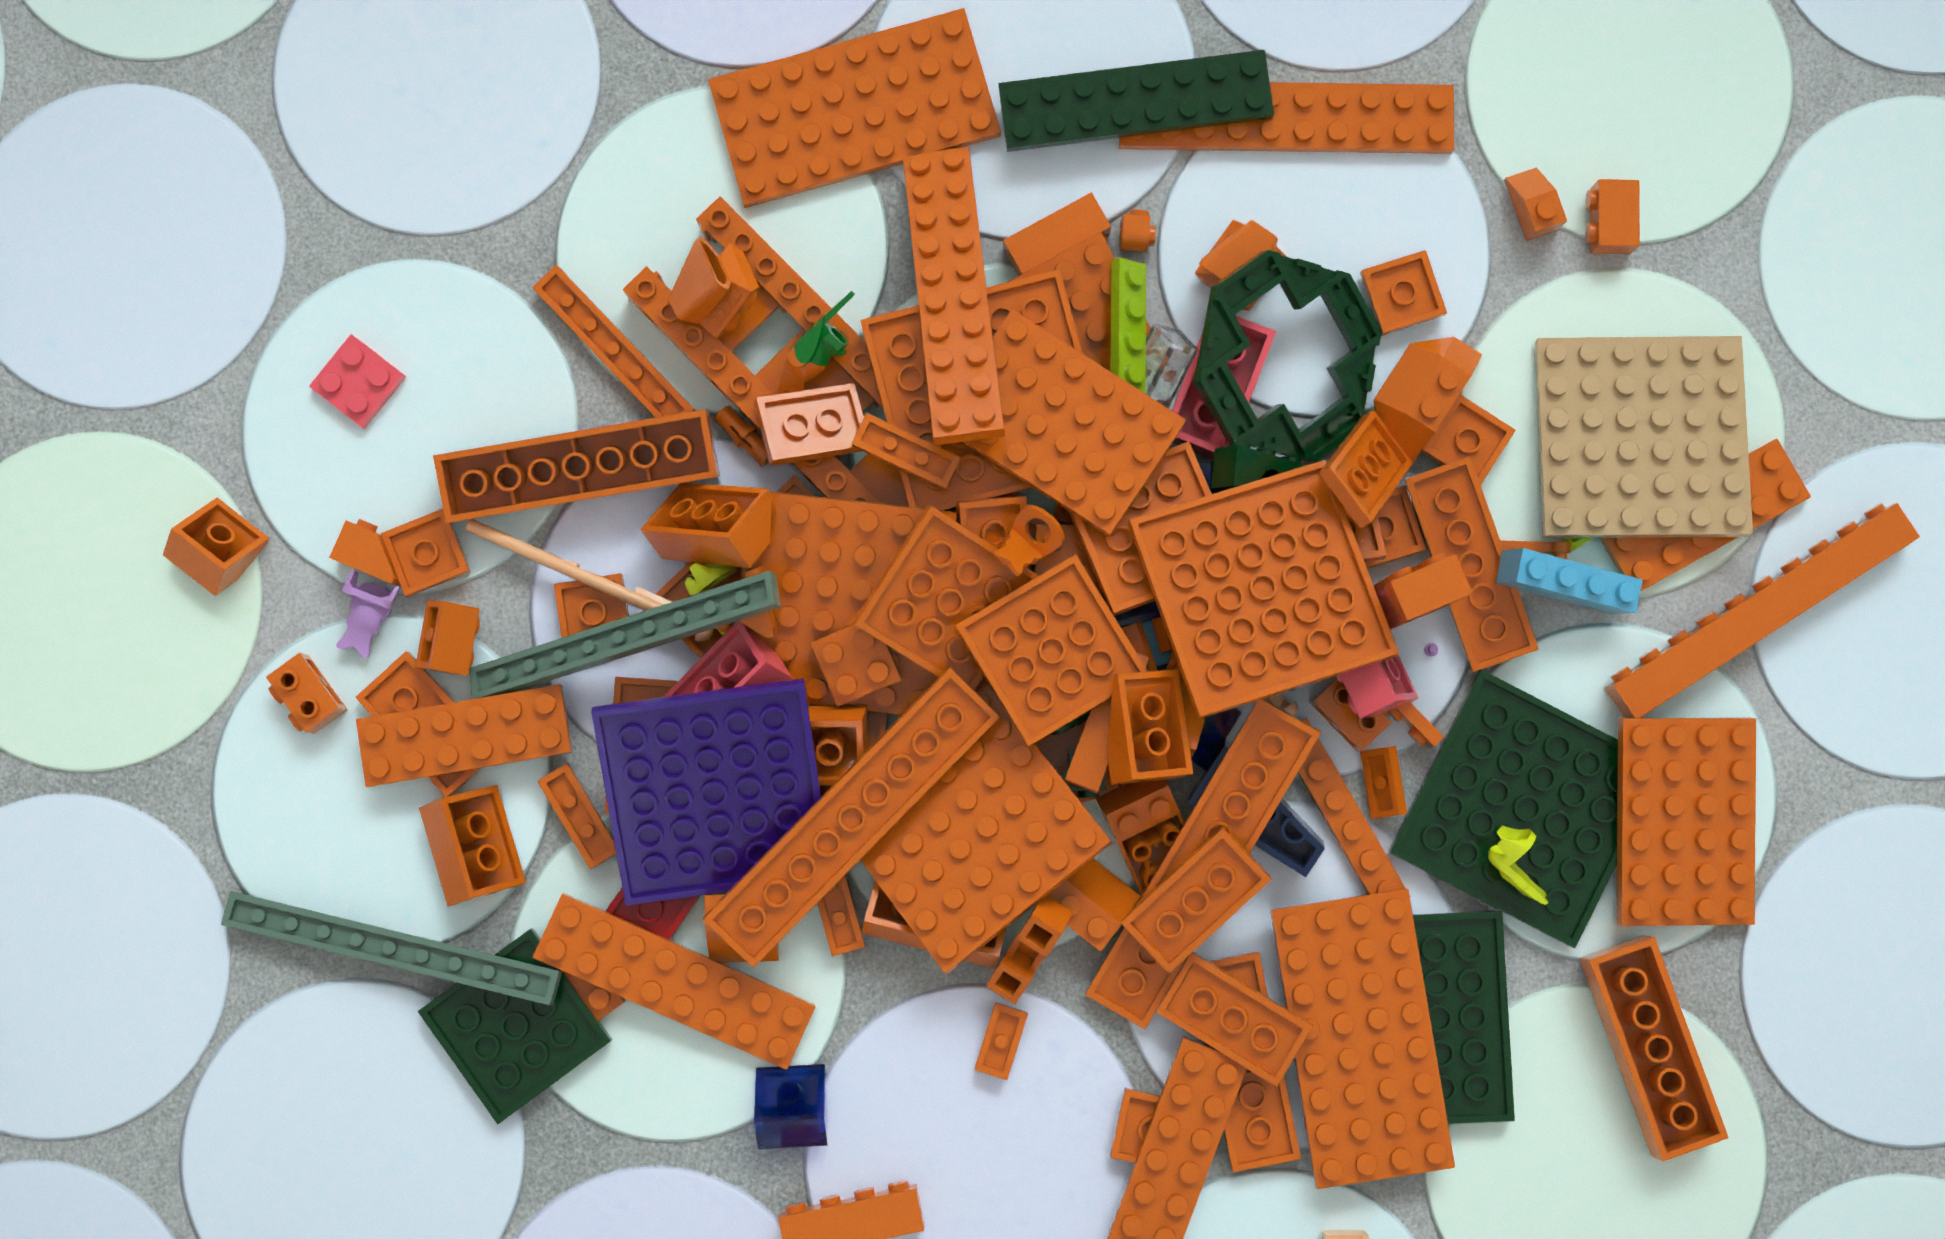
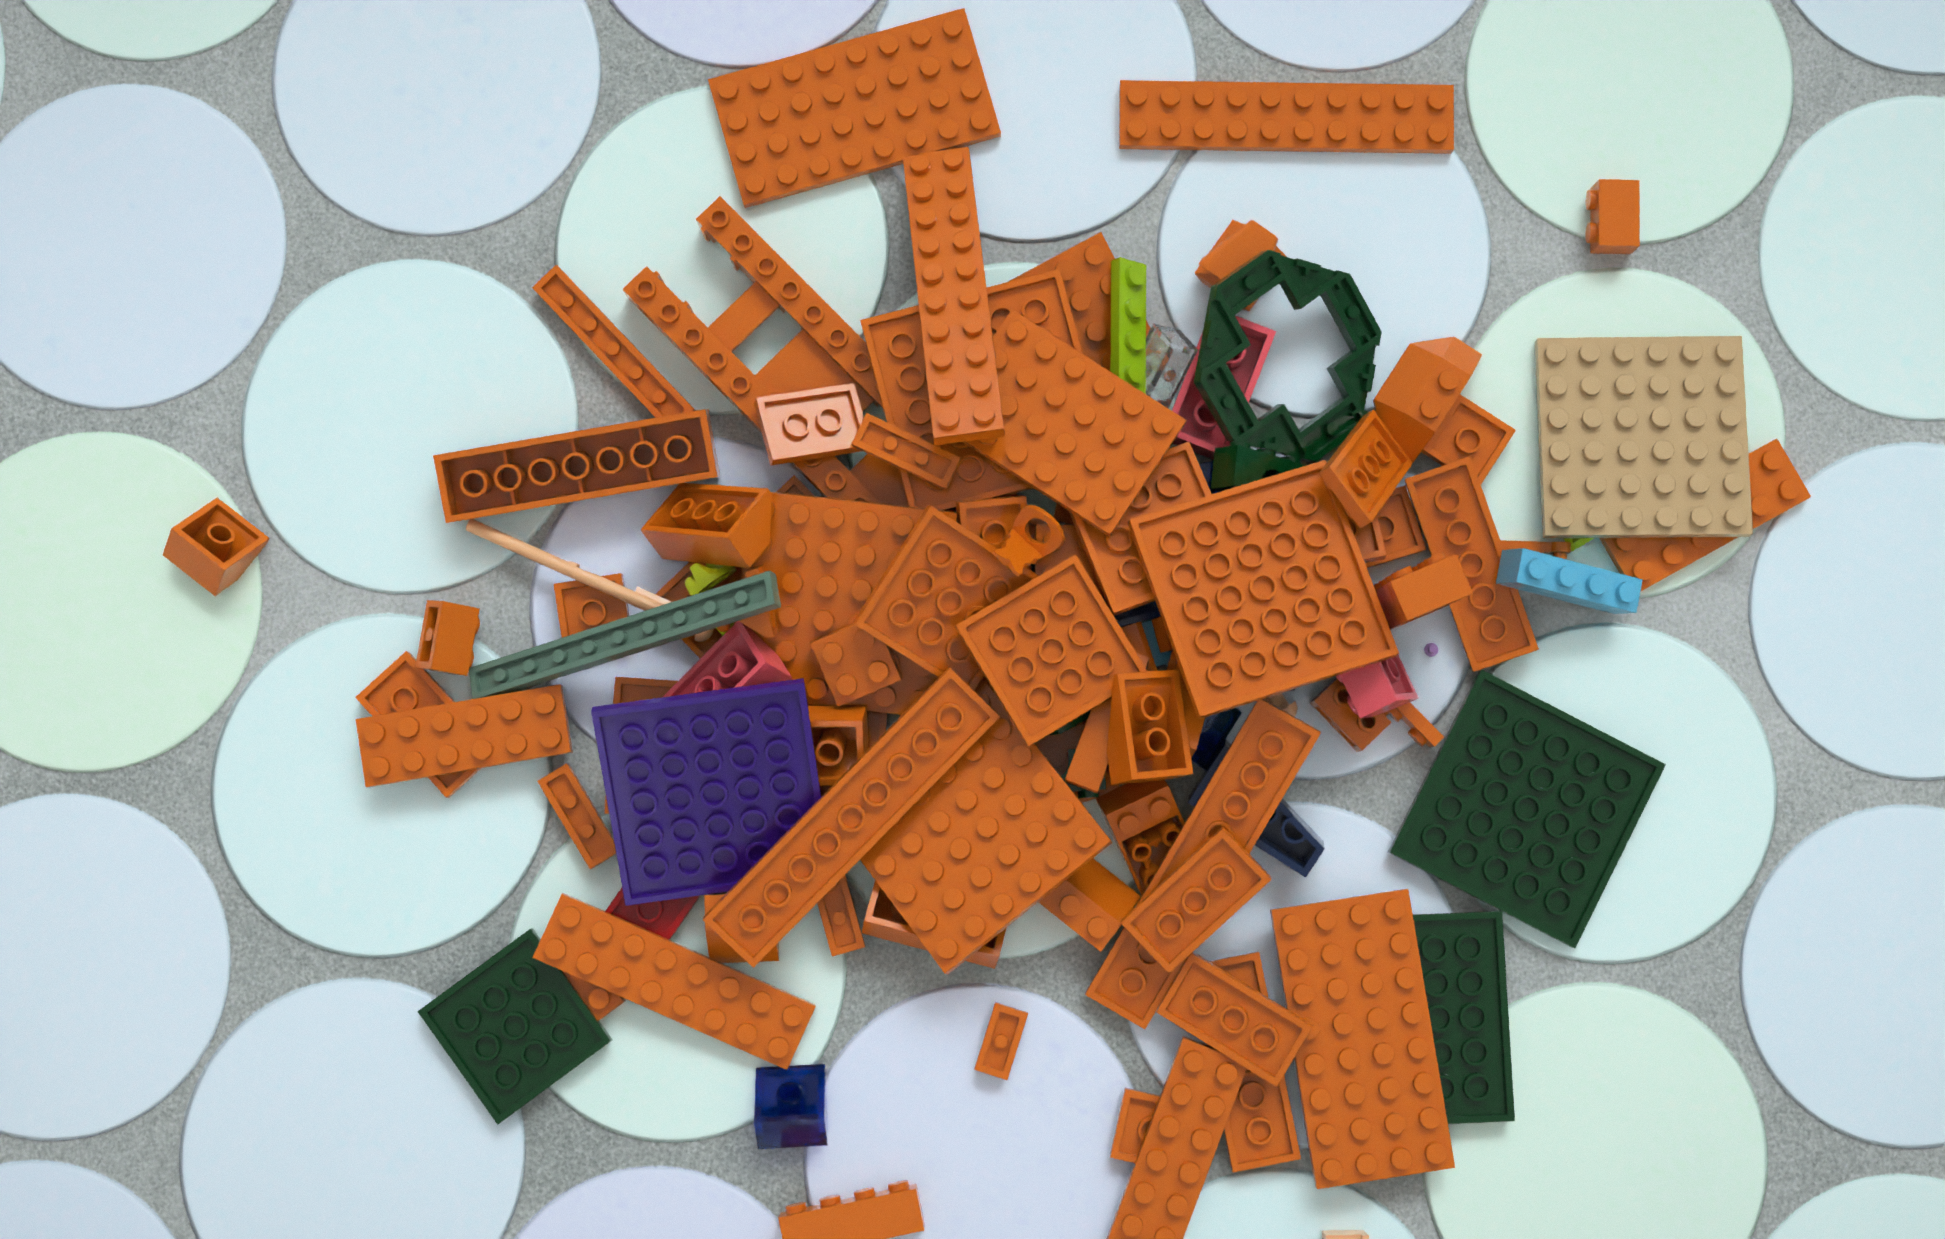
sand green plate [221,891,562,1006] -> none
orange brick [266,653,348,734] -> none
coral plate [309,334,406,429] -> none
orange slope [329,519,401,587] -> none
lavender hair [336,570,400,658] -> none
orange plate [380,509,471,597] -> none
orange slope [419,785,526,907] -> none
orange piece [669,237,759,338] -> none
orange pin [714,405,769,467] -> none
green animal [777,291,855,394] -> none
orange arch [986,895,1073,1004] -> none
dark green plate [998,49,1274,152] -> none
orange brick [1003,192,1111,276] -> none
orange plate [1119,209,1156,252] -> none
orange plate [1298,717,1411,897] -> none
orange plate [1360,250,1447,336] -> none
orange plate [1360,746,1407,819] -> none
neon yellow hair [1488,825,1548,905] -> none
orange slope [1504,167,1567,241] -> none
orange brick [1579,935,1729,1161] -> none
orange brick [1604,503,1920,718] -> none
orange plate [1617,717,1756,926] -> none

